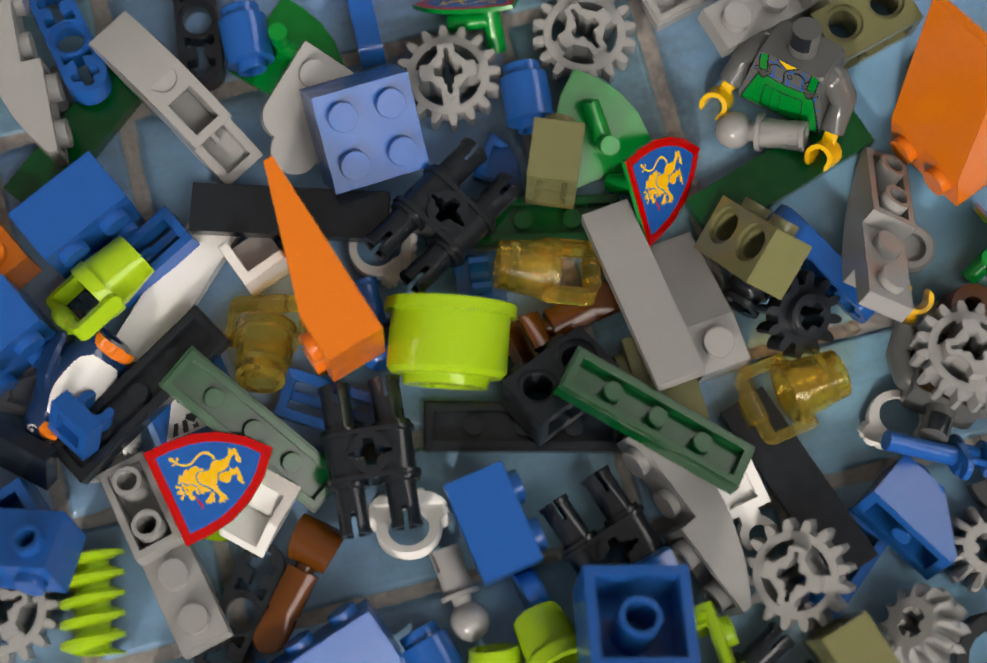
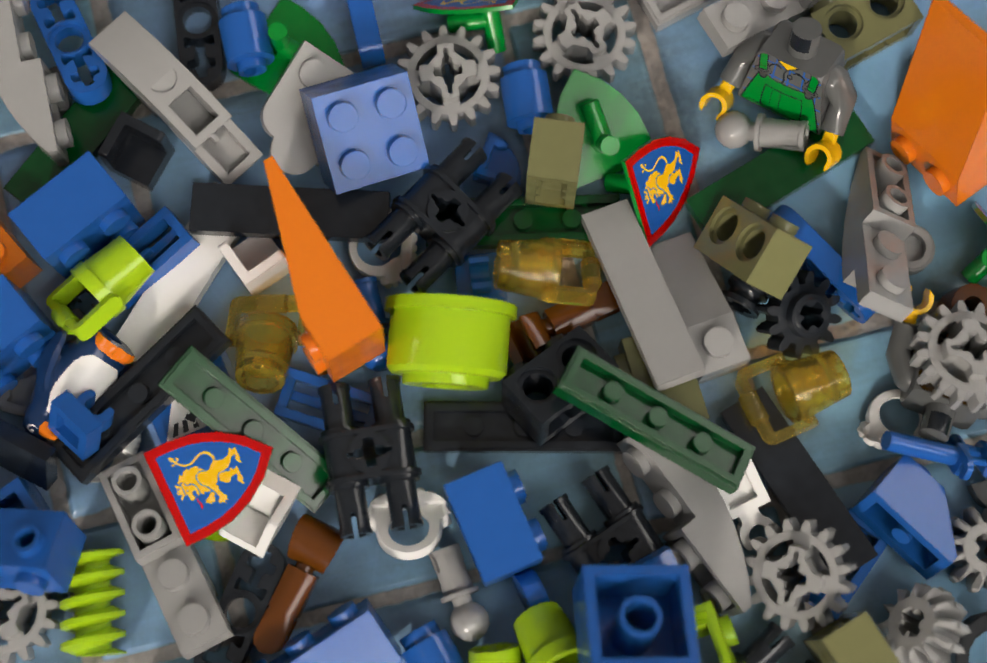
none -> black panel [98,111,175,192]

